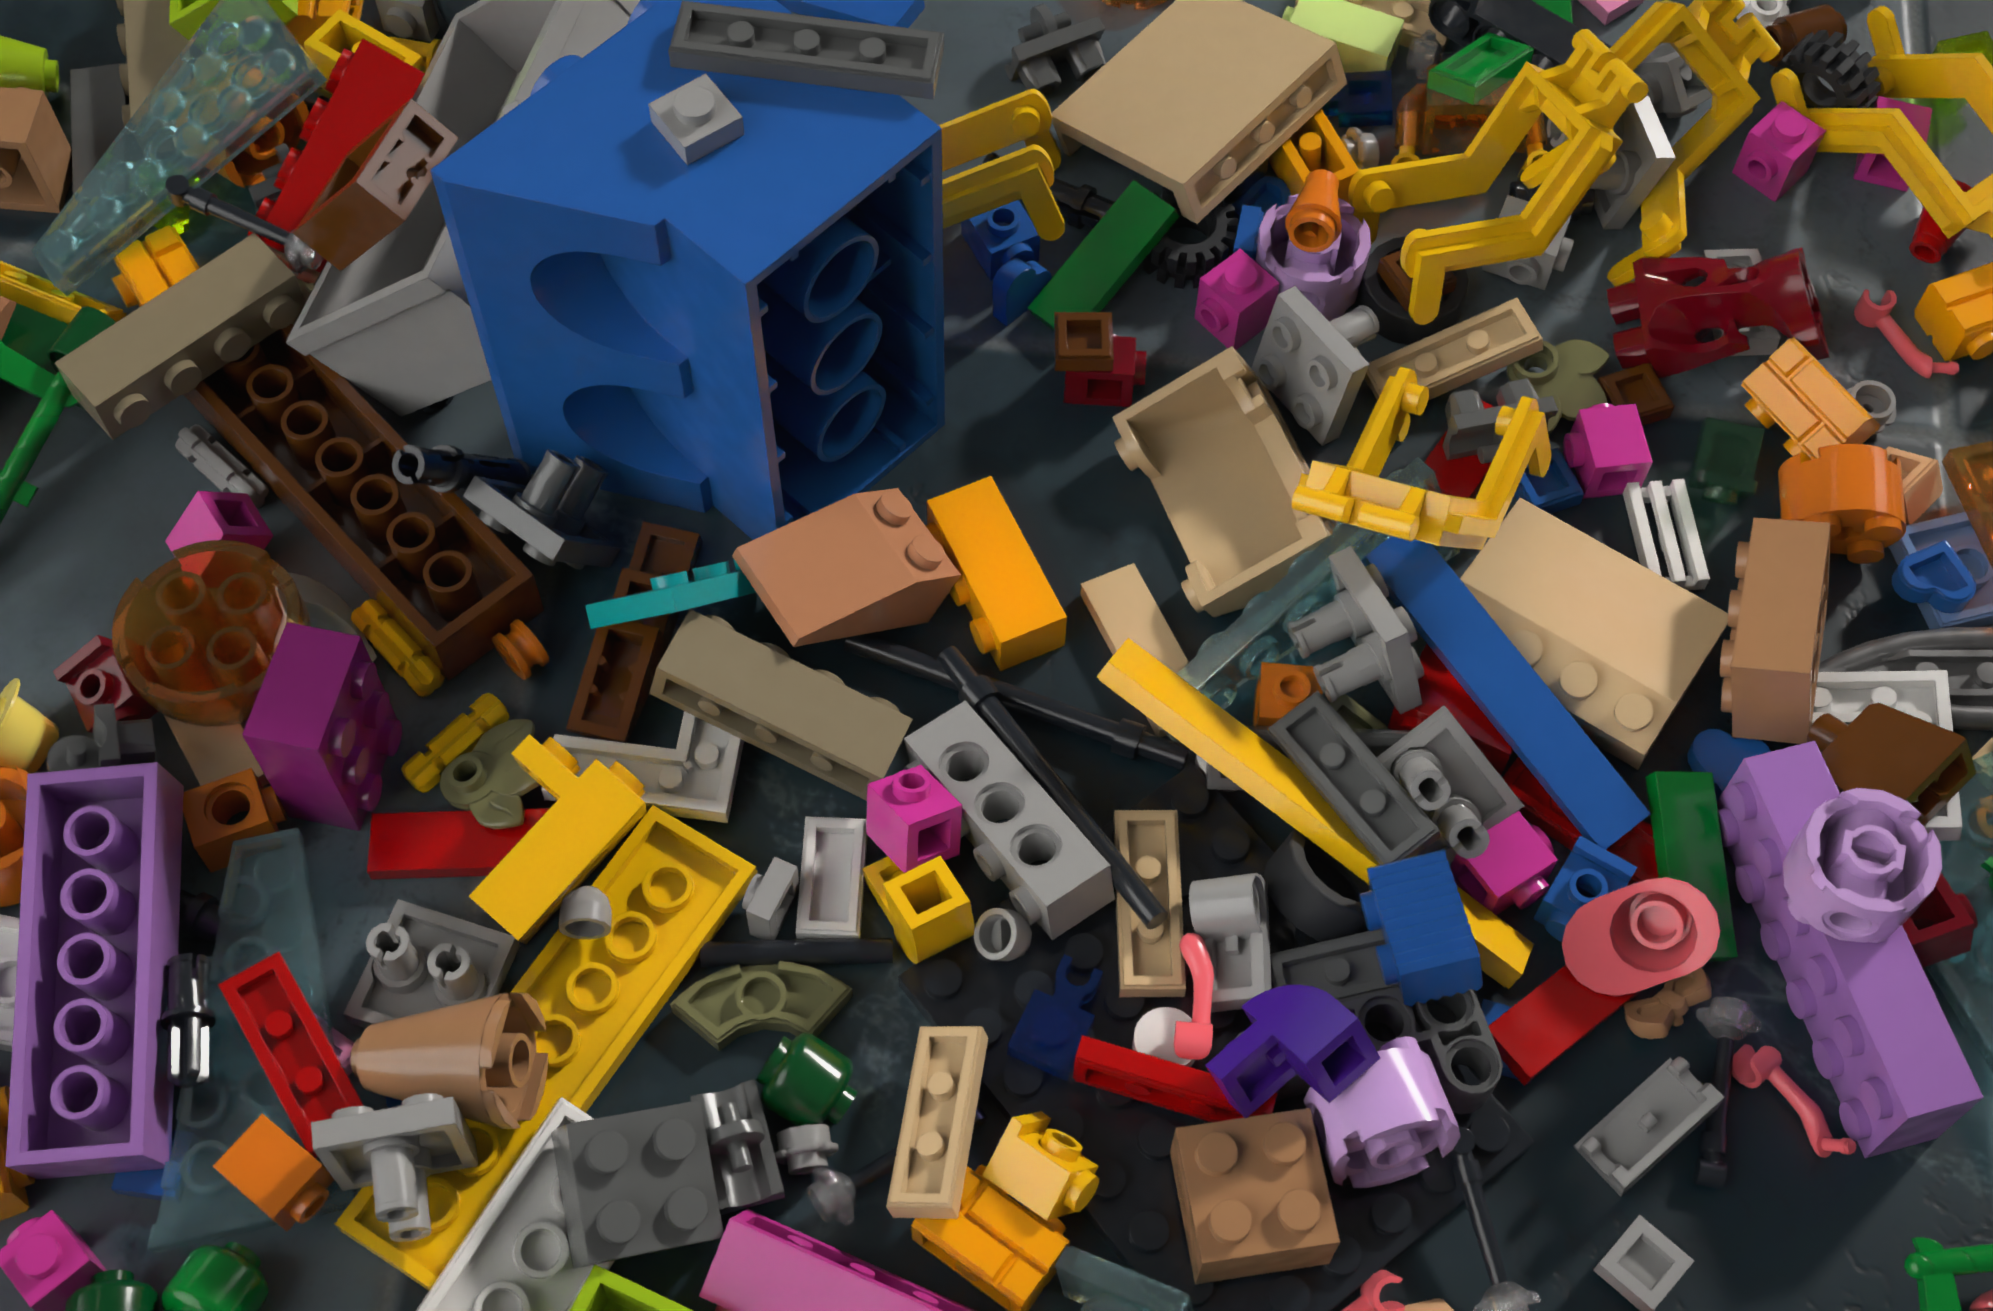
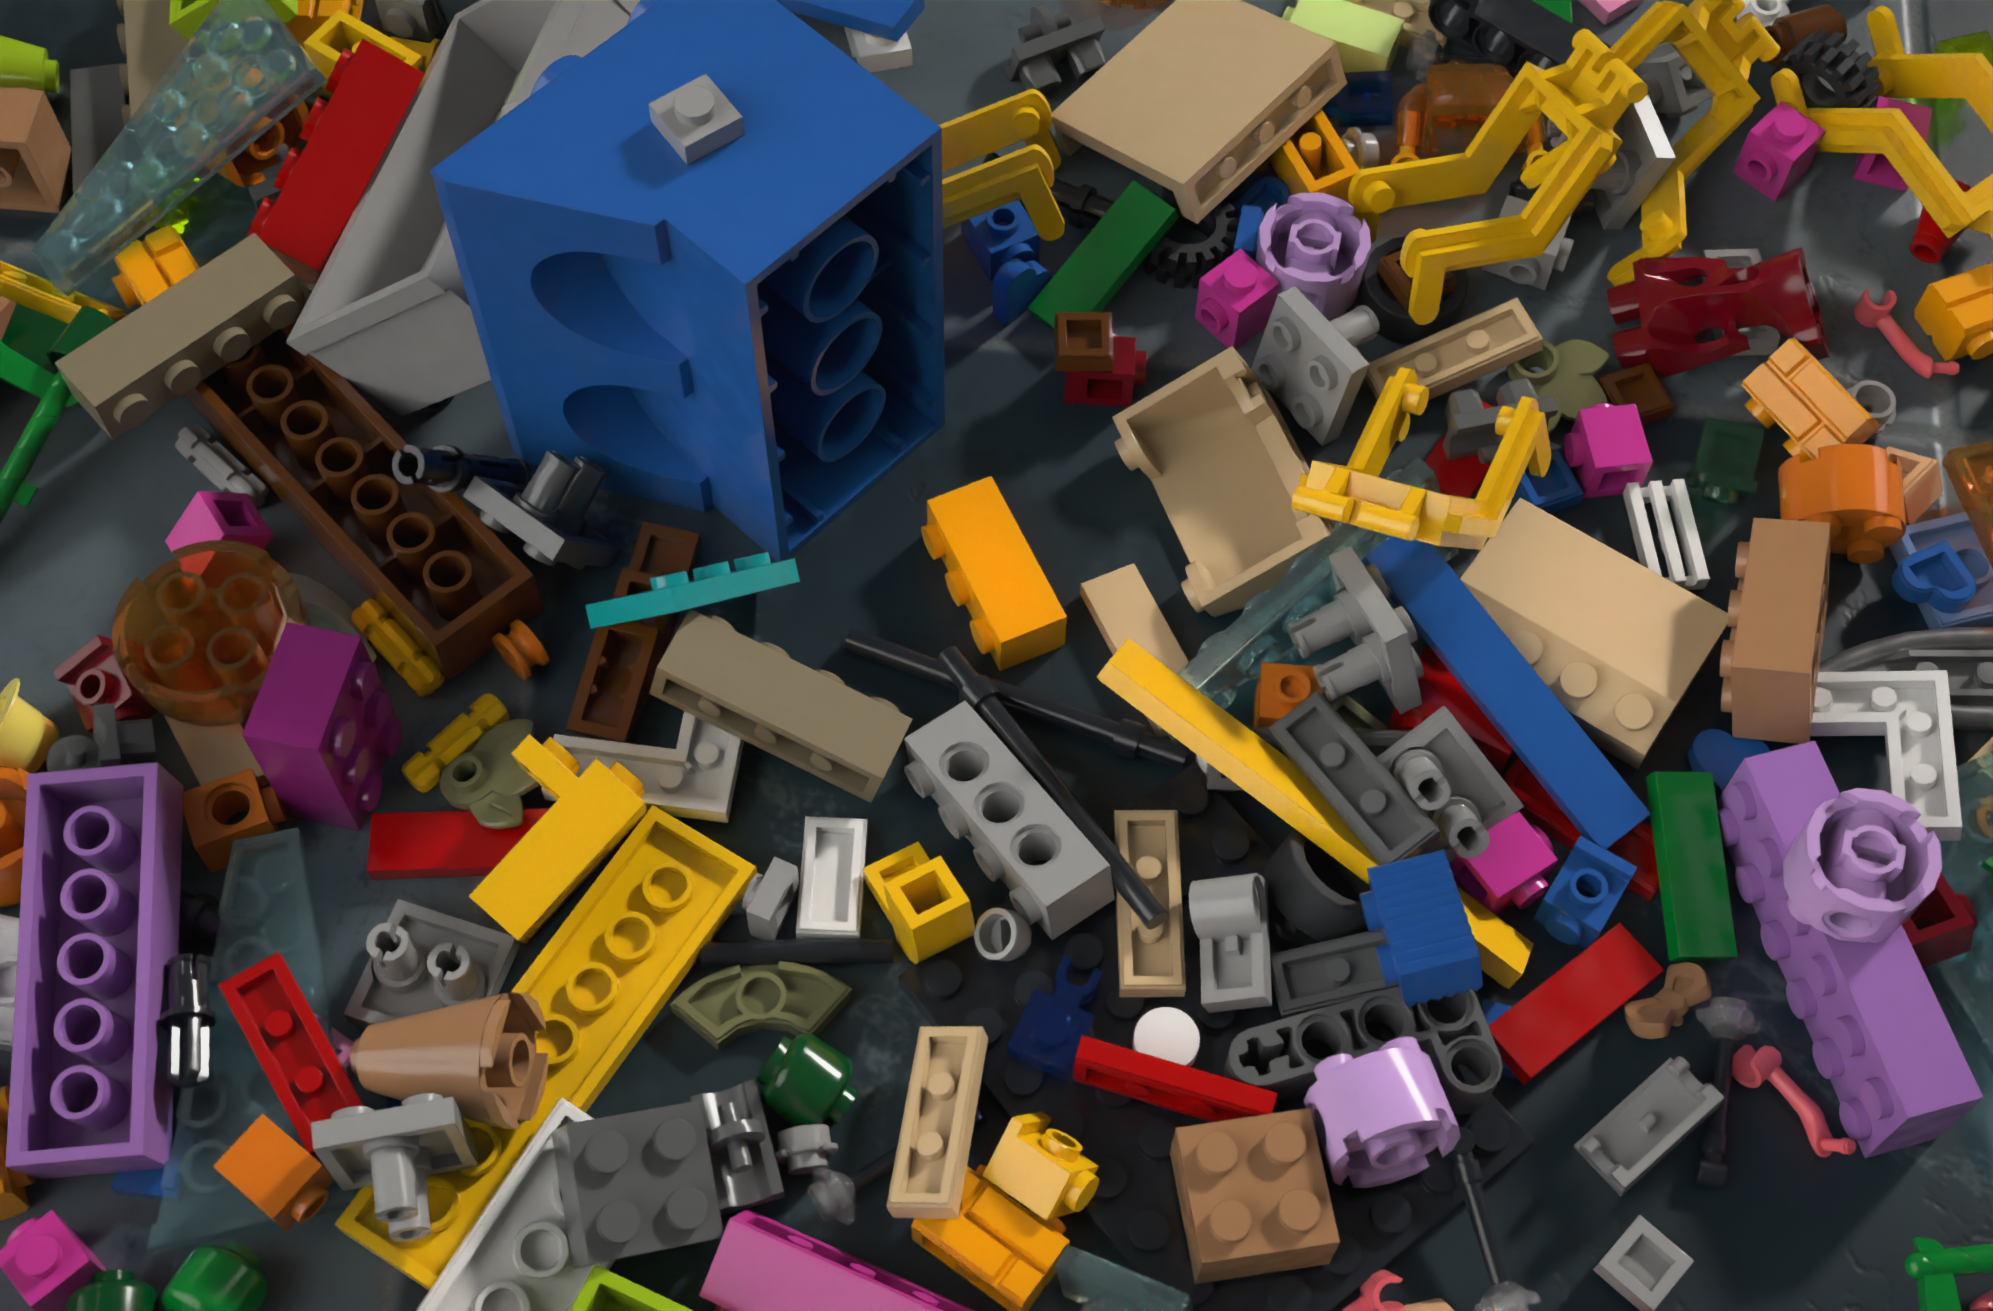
black piece [165,175,324,276] -> none
reddish brown window [293,98,459,271] -> none
light grey hinge [559,886,612,939] -> none
dark grey tile [668,0,944,99] -> none
nougat slope [732,488,961,647] -> none
dark pink brick [866,765,962,873] -> none
coral piece [1174,933,1214,1060] -> none
dark purple brick [1205,985,1380,1119] -> none
orange cone [1285,169,1342,252] -> none
green tile [1427,32,1534,105] -> none
coral piece [1562,877,1721,996] -> none
reddish brown torso [1807,703,1977,826] -> none

